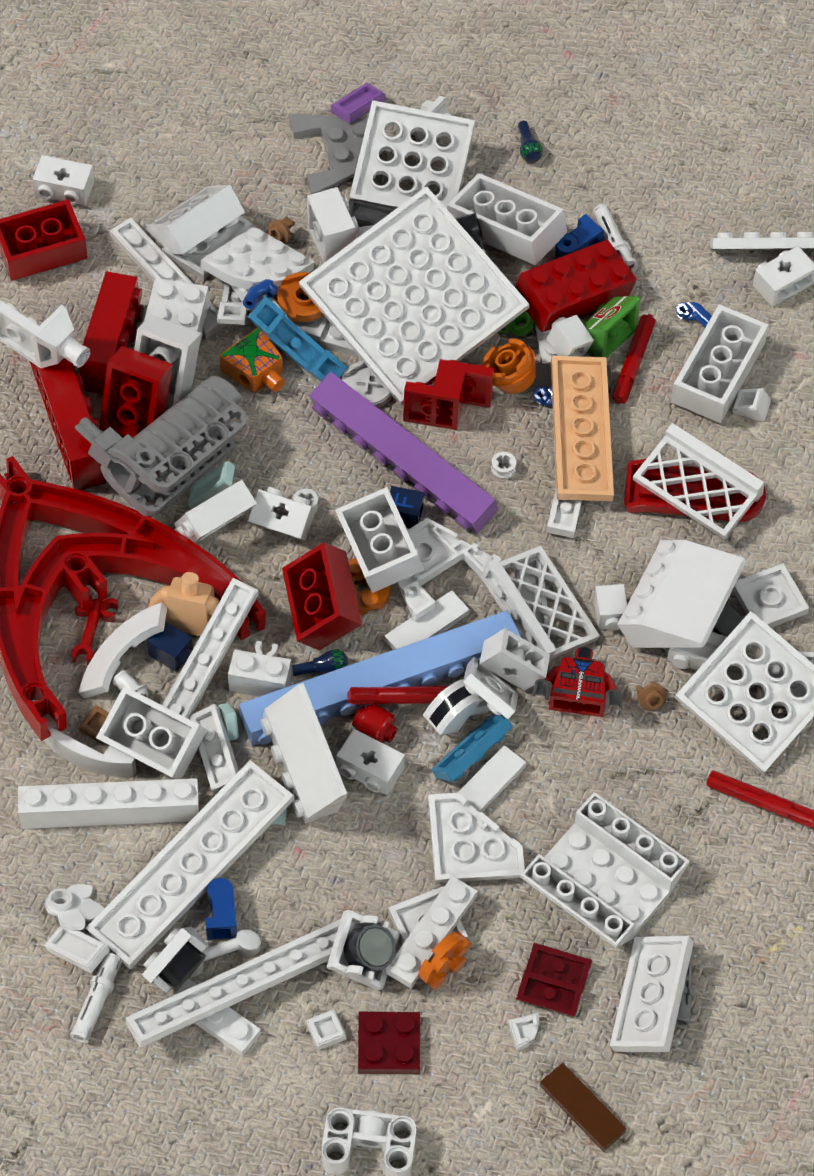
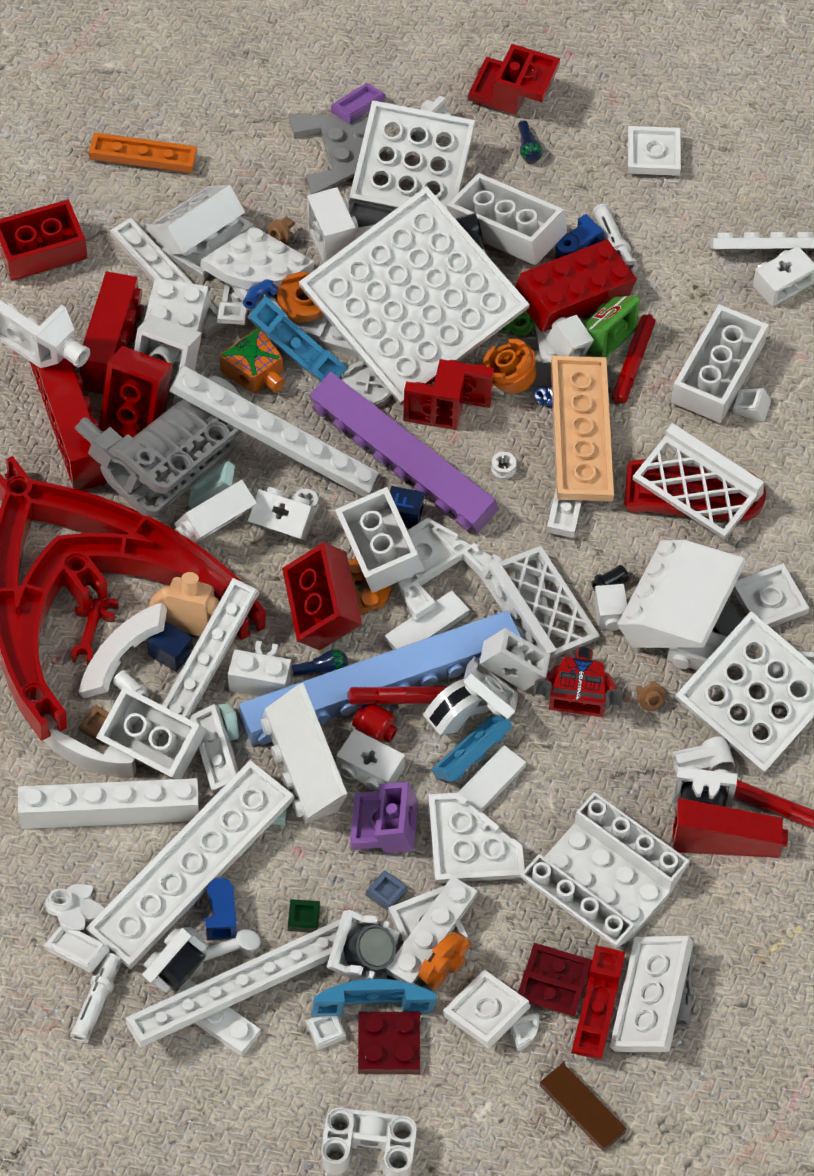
white brick [33,155,94,206] -> none
blue arm [676,302,712,328] -> none
none -> orange plate [89,132,197,173]
none -> white plate [169,365,379,497]
none -> dark green tile [288,899,320,933]
none -> dark azure slope [311,979,437,1016]
none -> medium lavender brick [350,782,418,854]
none -> sand blue tile [366,870,408,911]
none -> white plate [443,970,530,1049]
none -> red bracket [468,44,560,115]
none -> red slope [571,945,625,1060]
none -> black pin [591,565,629,591]
none -> white plate [627,126,681,176]
none -> white piece [672,736,735,774]
none -> white piece [672,766,738,808]
none -> red slope [672,799,788,858]

